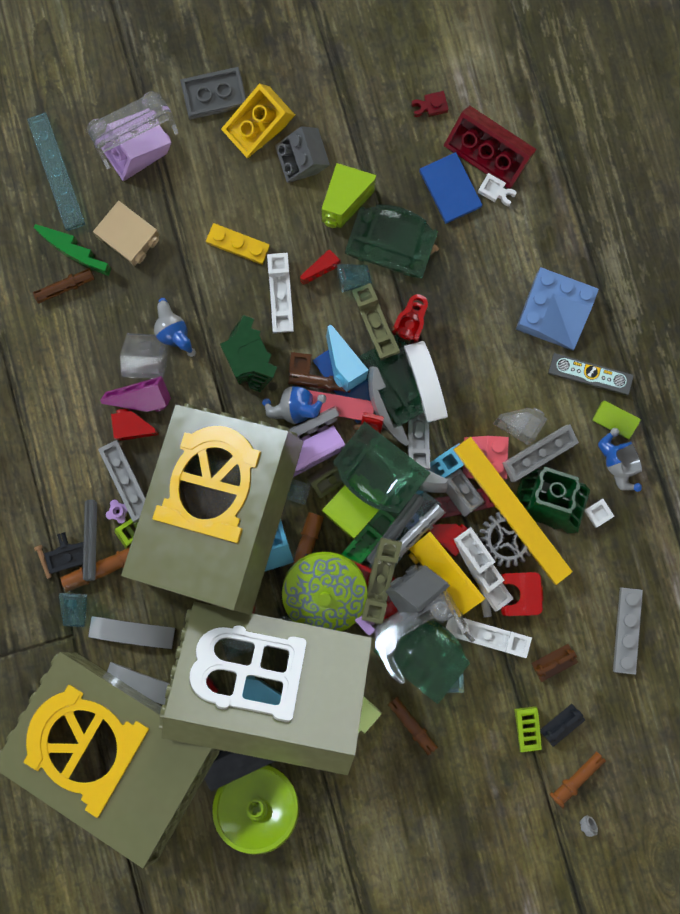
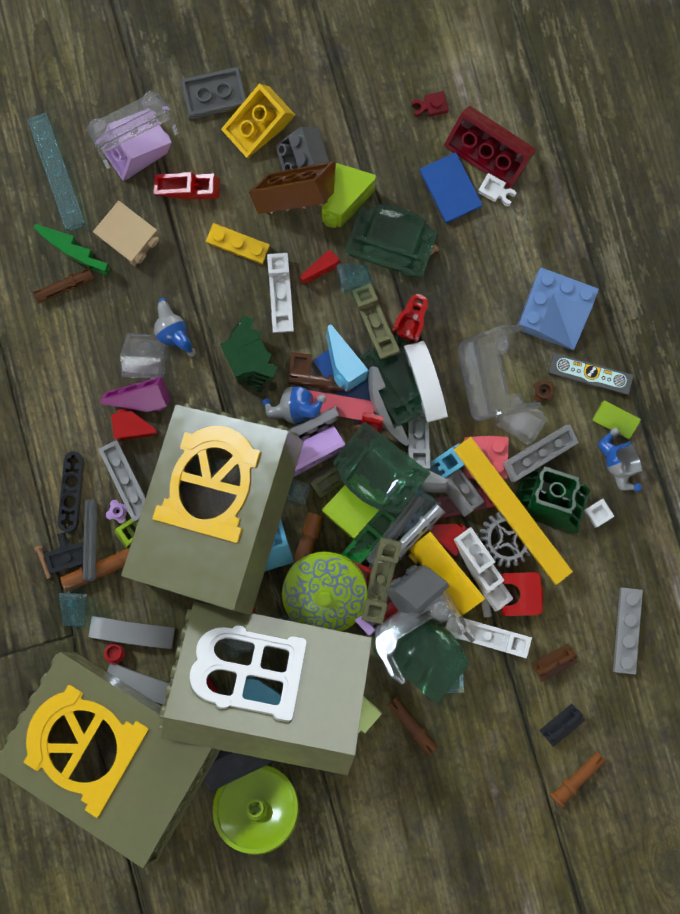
lime slope [514,707,542,752] -> none
light grey piece [580,815,598,837] -> none
none -> black beam [58,451,85,533]
none -> red plate [104,643,125,665]
none -> red slope [154,172,220,199]
none -> reddish brown slope [249,161,336,214]
none -> clear windscreen [458,325,541,421]
none -> reddish brown plate [533,381,554,402]

